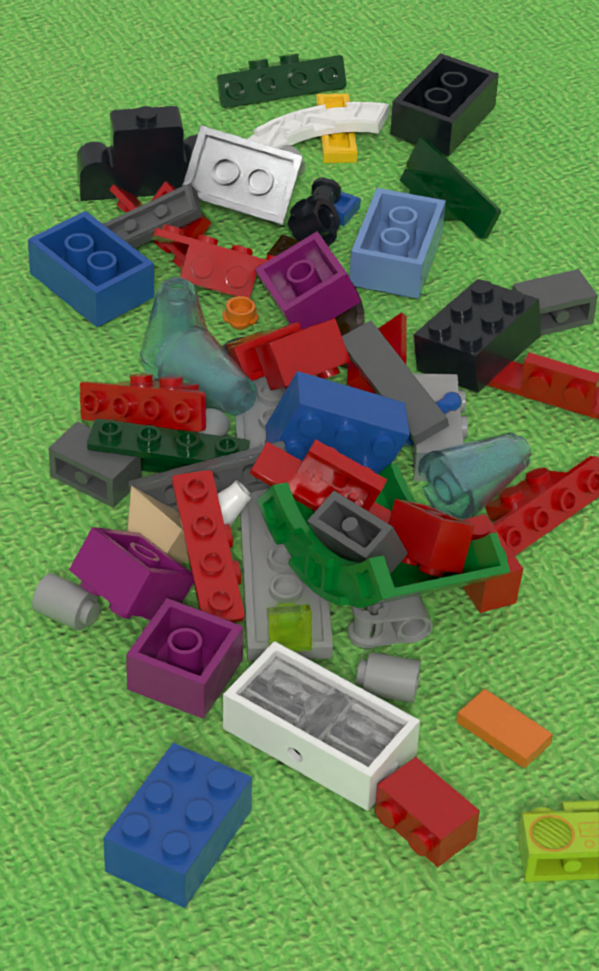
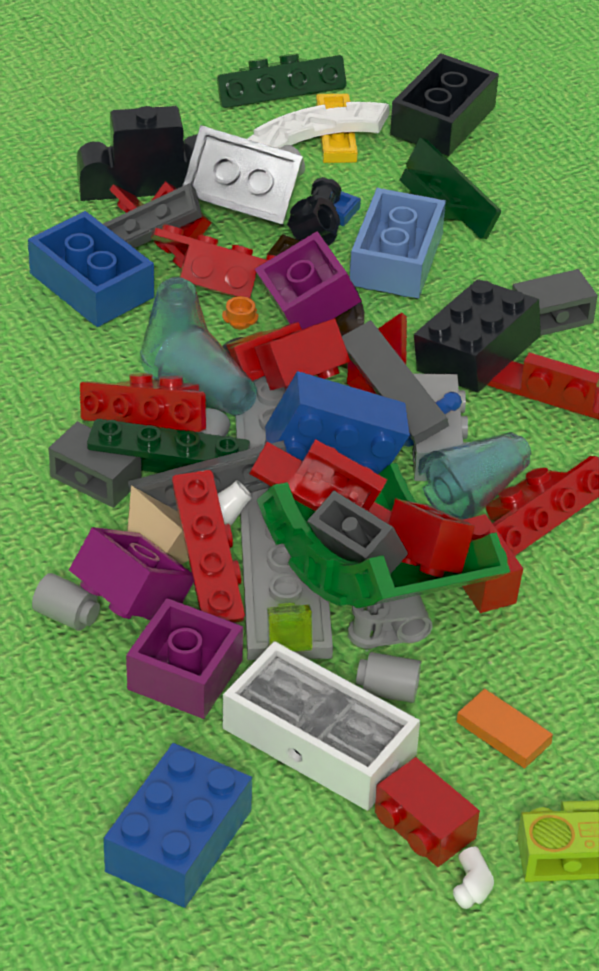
none -> white arm [453,847,494,909]

